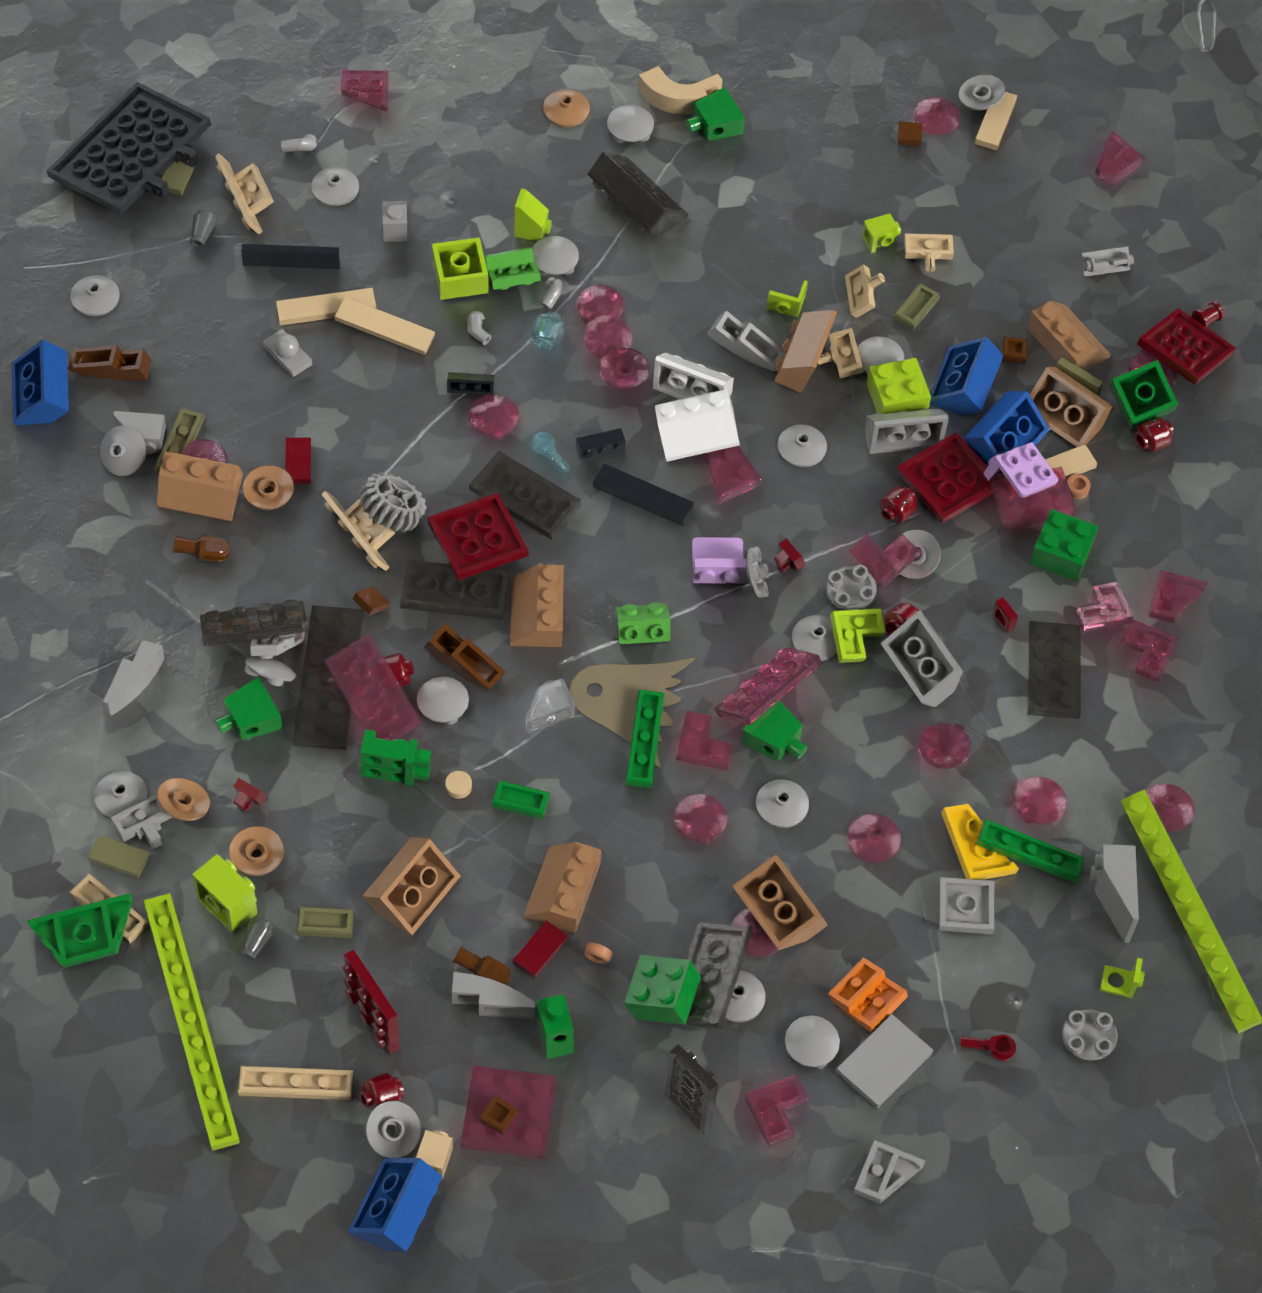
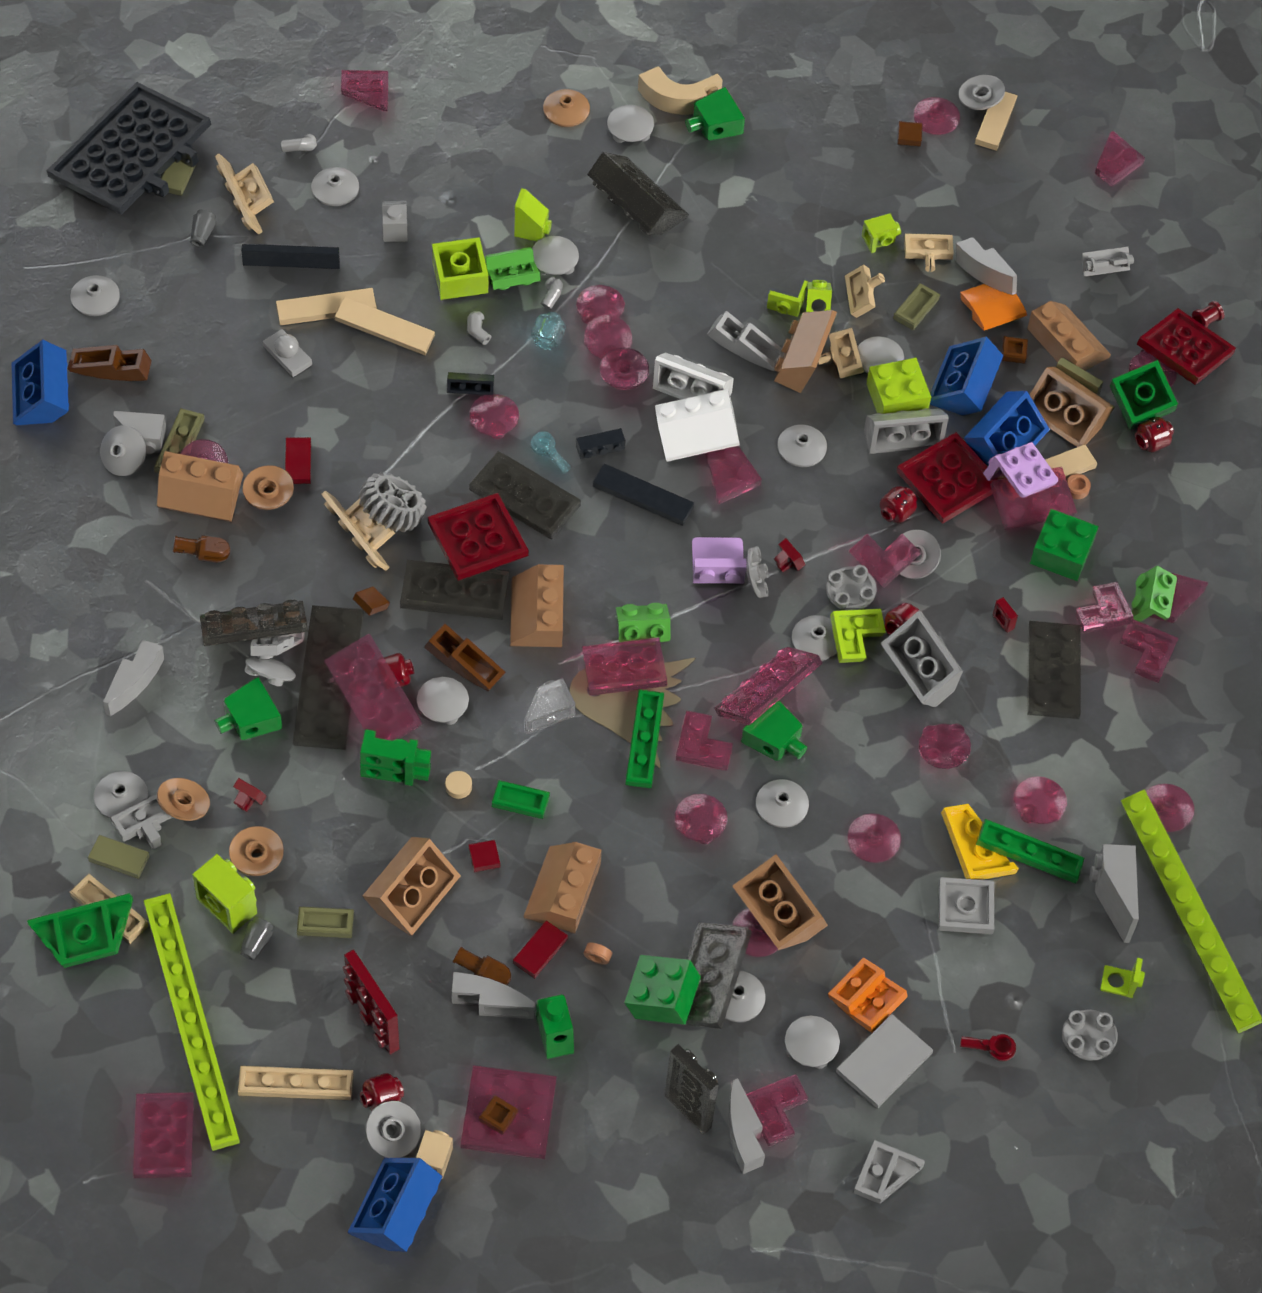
none -> clear pink plate [133,1092,194,1178]
none -> dark red tile [469,840,500,872]
none -> clear pink plate [582,637,667,696]
none -> light grey slope [729,1078,765,1174]
none -> lime bracket [806,280,832,312]
none -> light grey slope [956,237,1017,295]
none -> orange slope [960,284,1027,331]
none -> bright green bracket [1130,565,1177,623]

